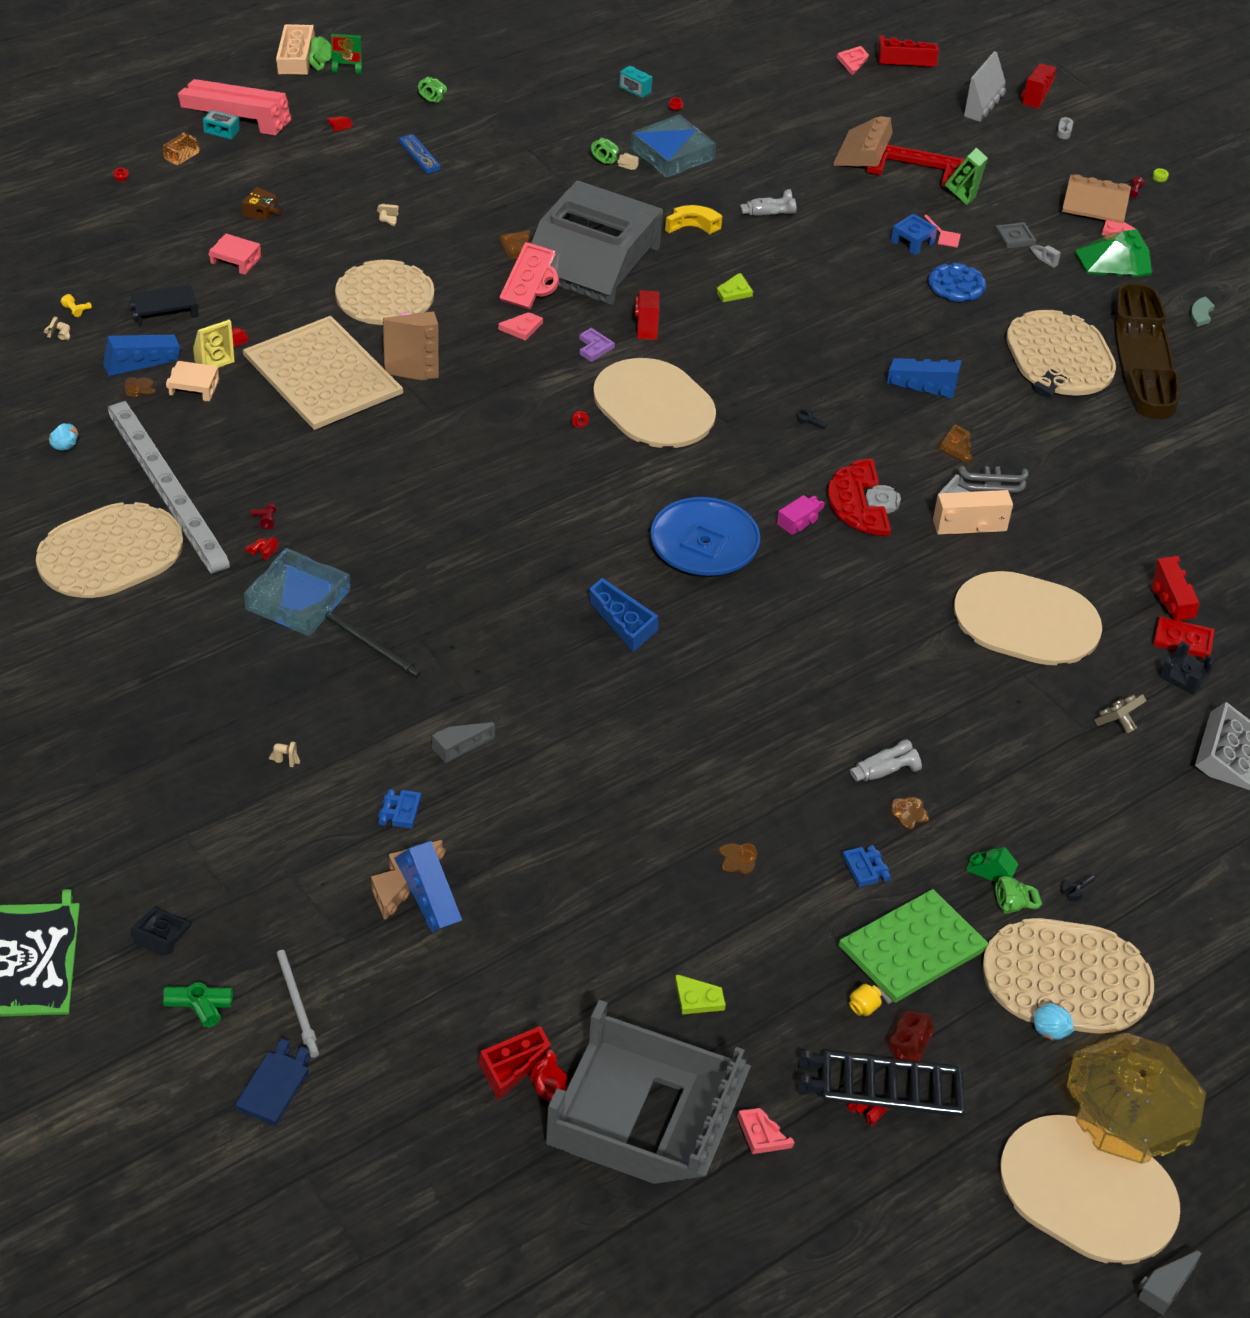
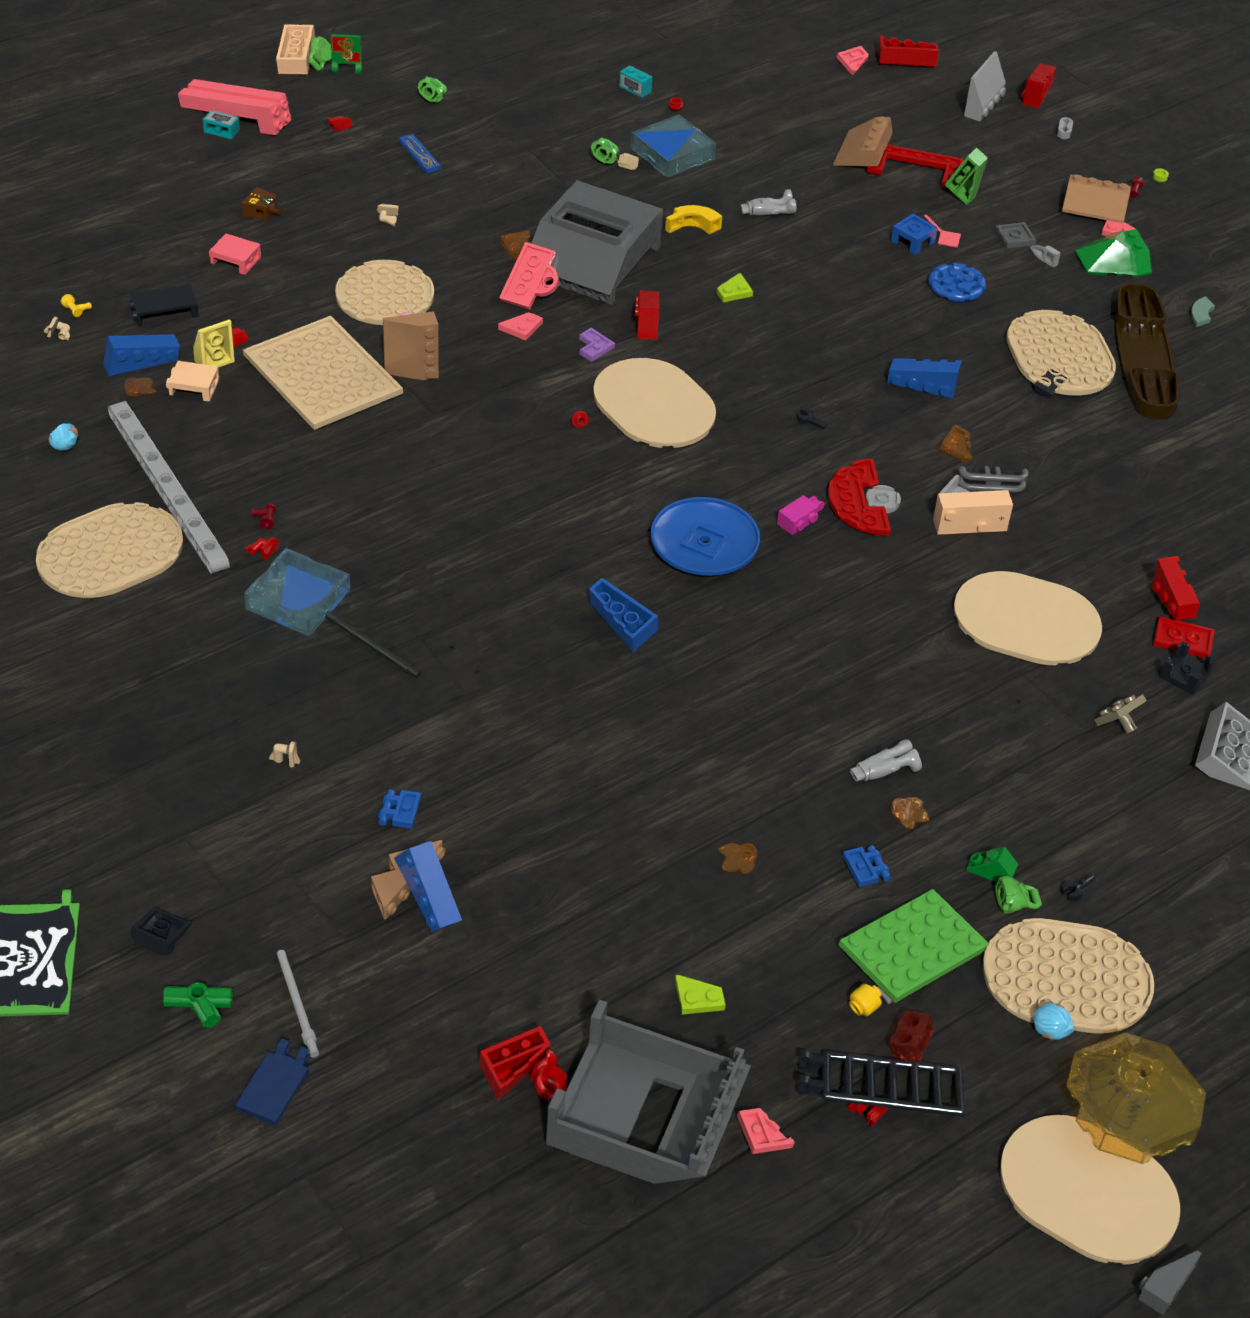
red plate [113,168,129,182] -> none
clear orange panel [163,132,199,166] -> none
dark grey slope [432,722,495,763] -> none

